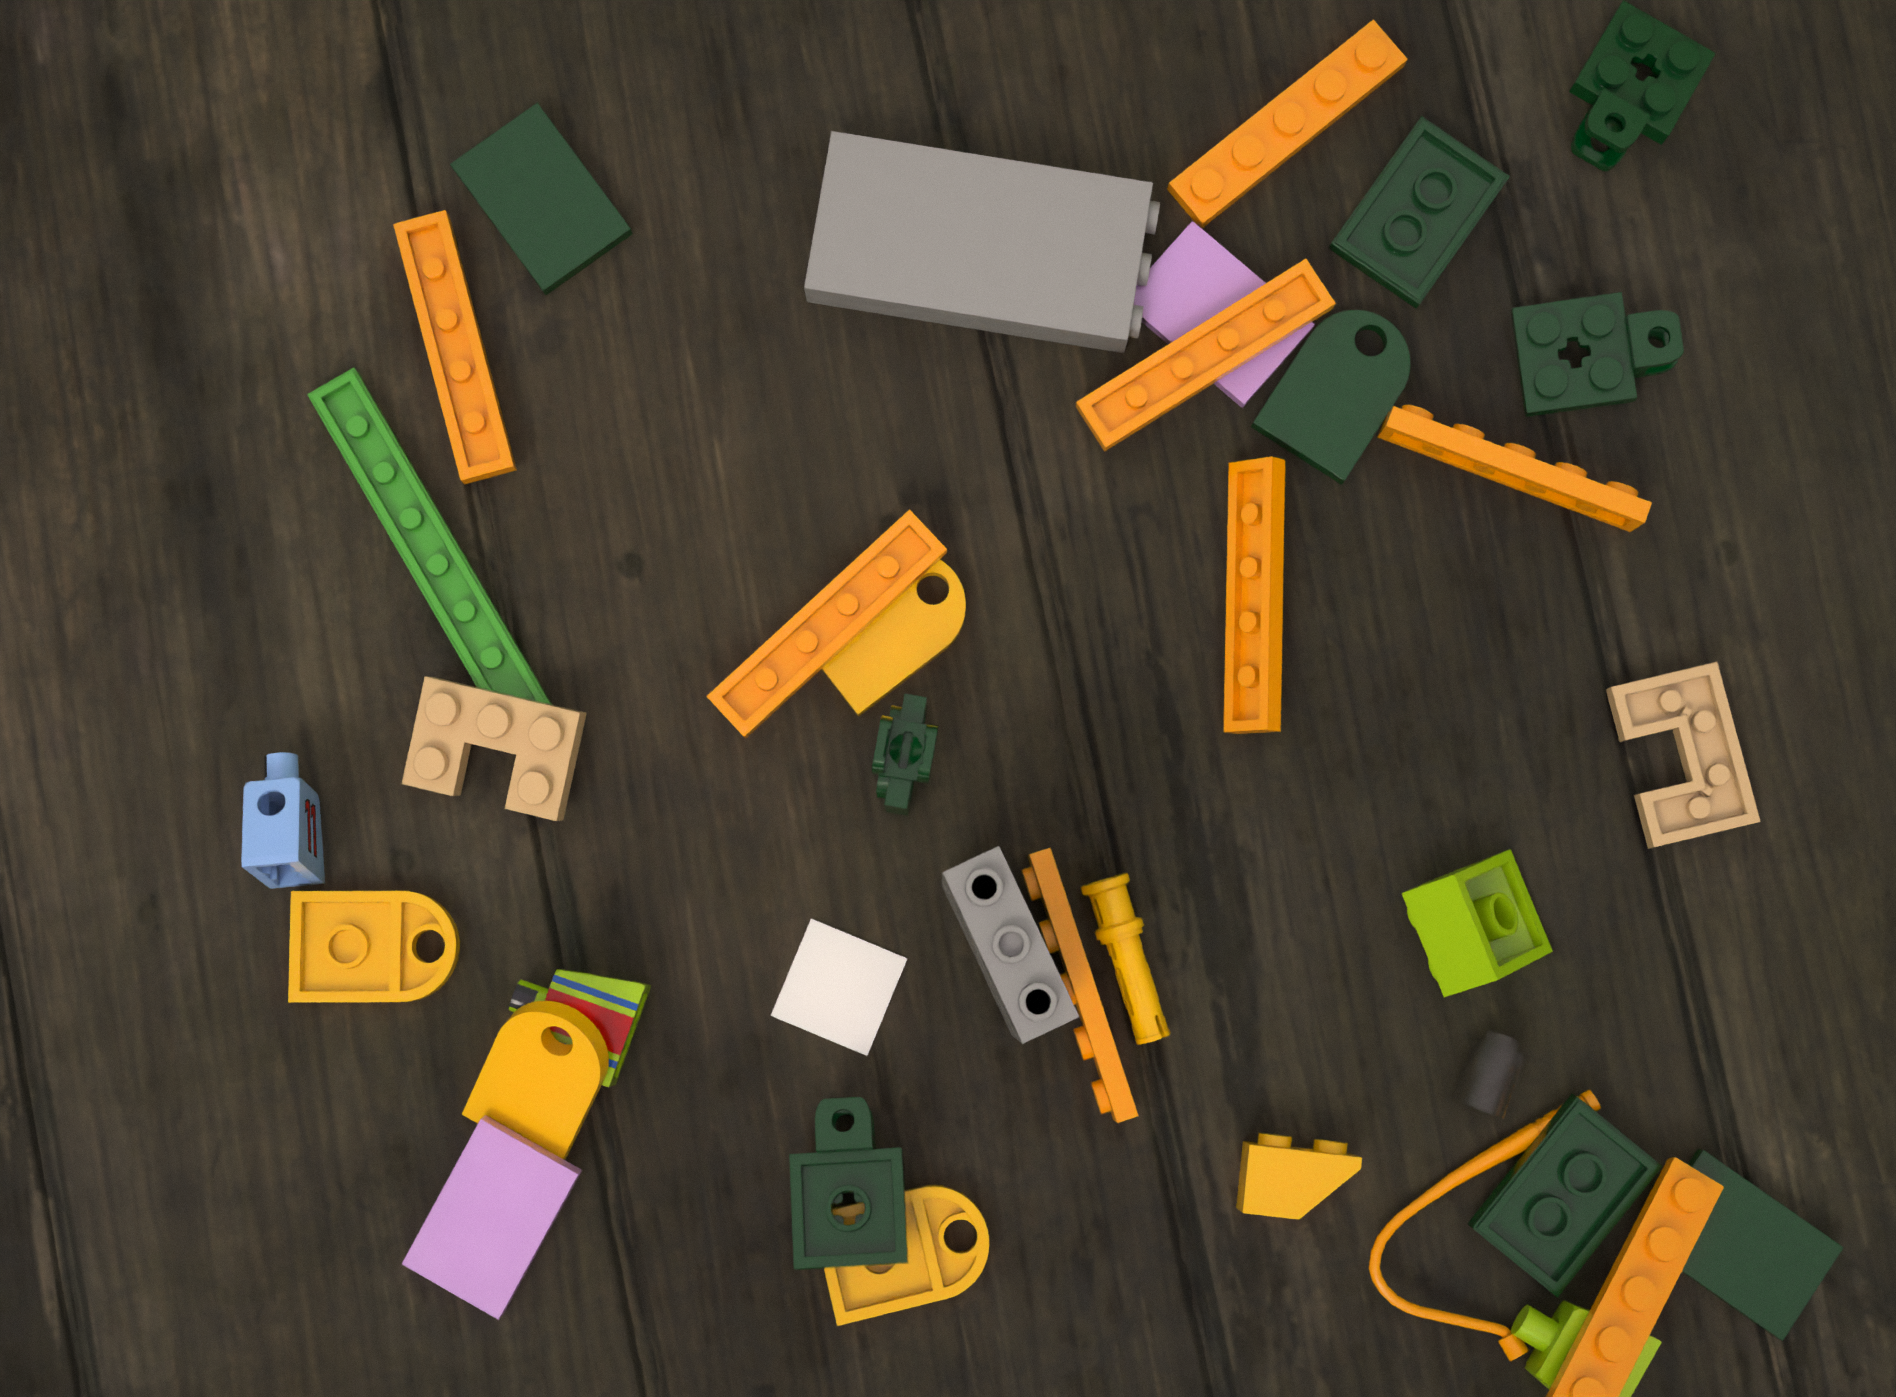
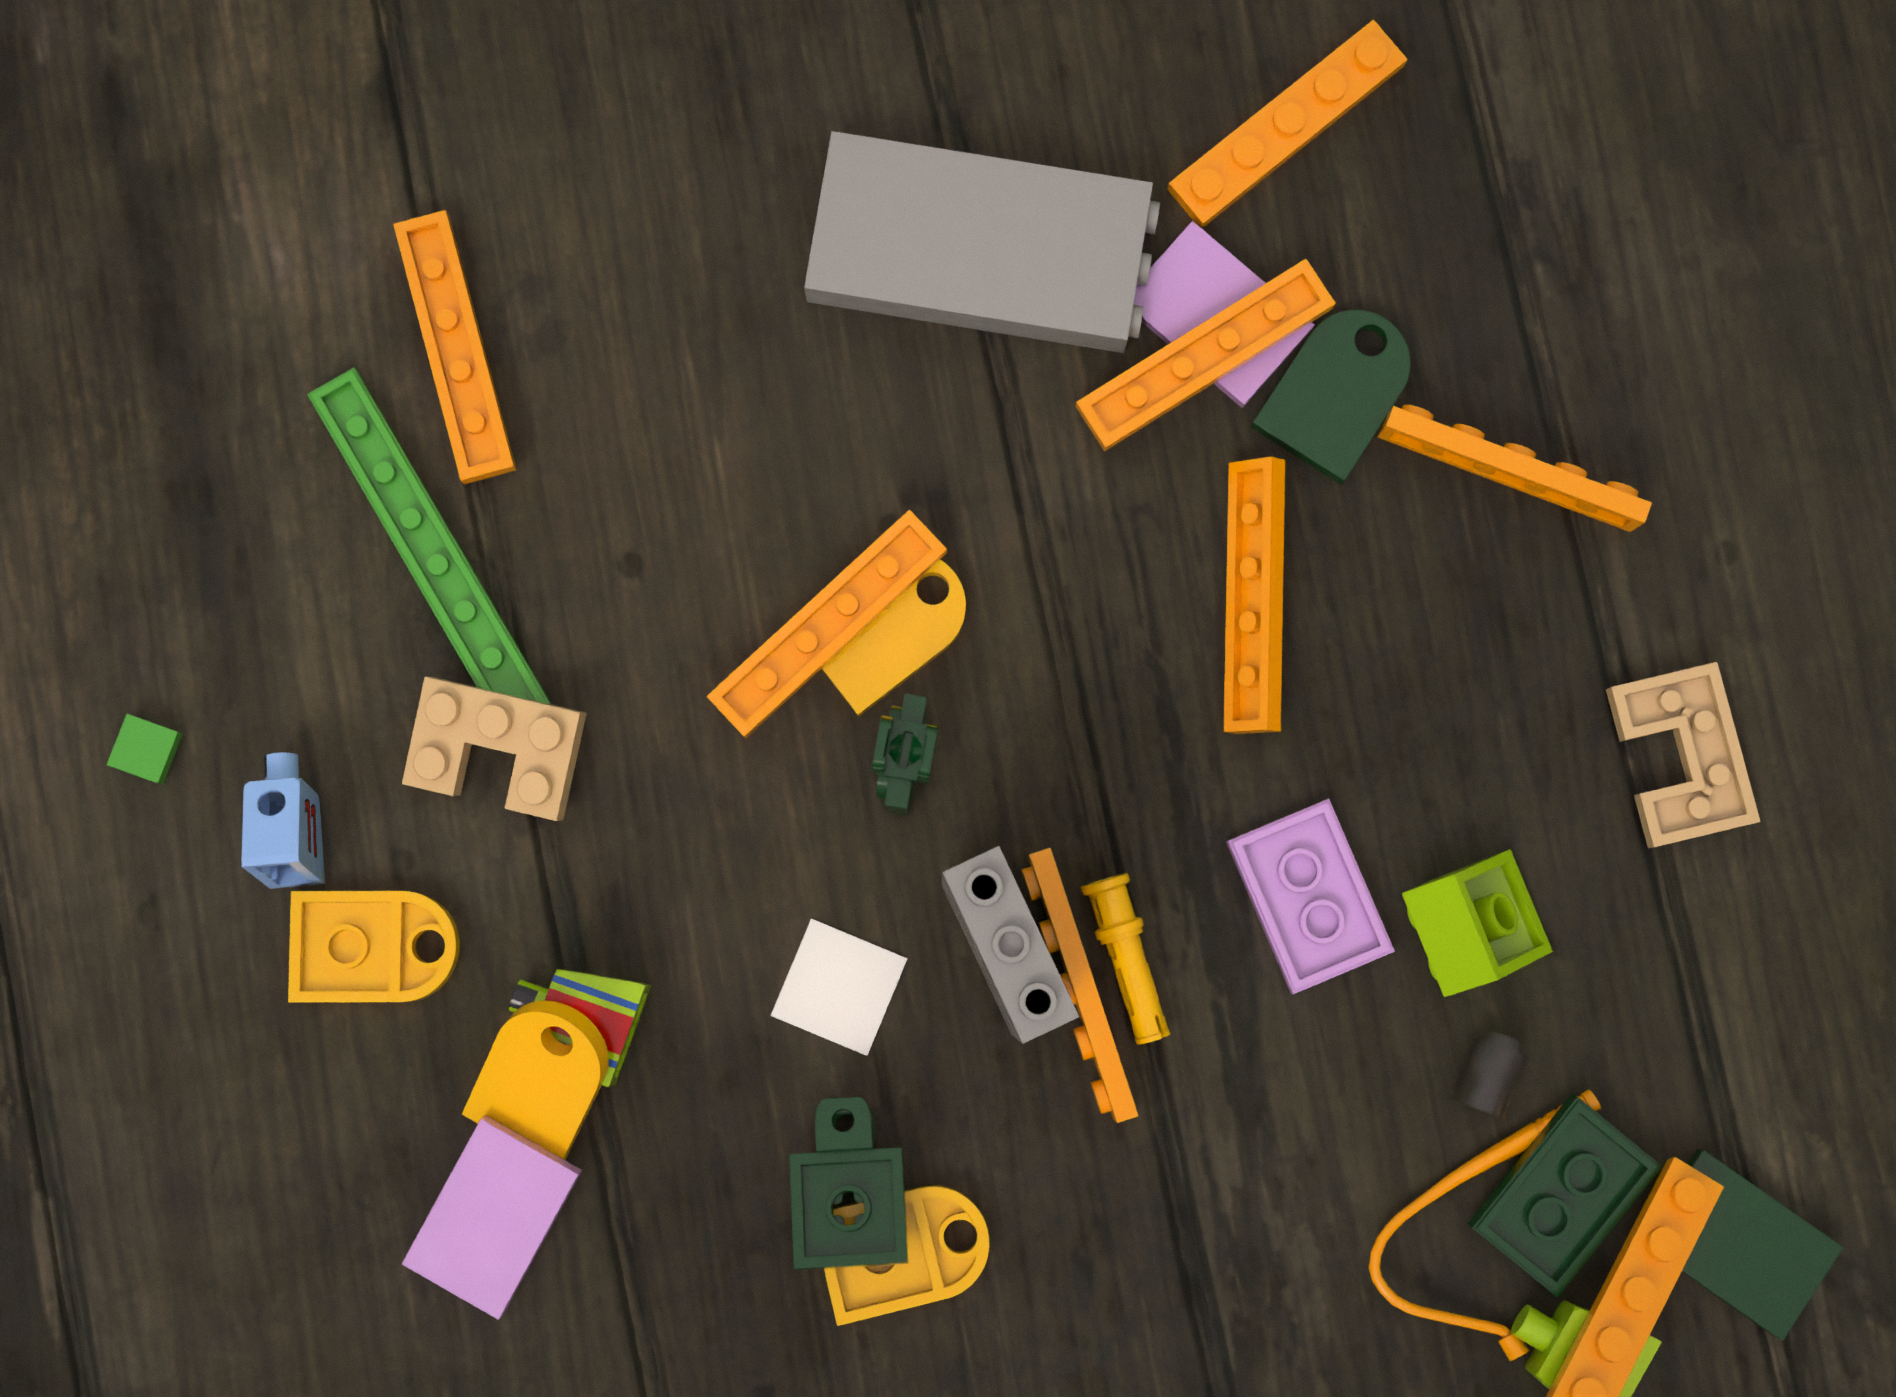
dark green tile [450,103,633,295] -> none
yellow slope [1236,1133,1362,1220] -> none
dark green tile [1328,116,1510,309] -> none
dark green plate [1511,292,1684,417] -> none
dark green plate [1569,0,1716,171] -> none
none -> bright green tile [107,714,183,785]
none -> lavender tile [1226,799,1395,994]

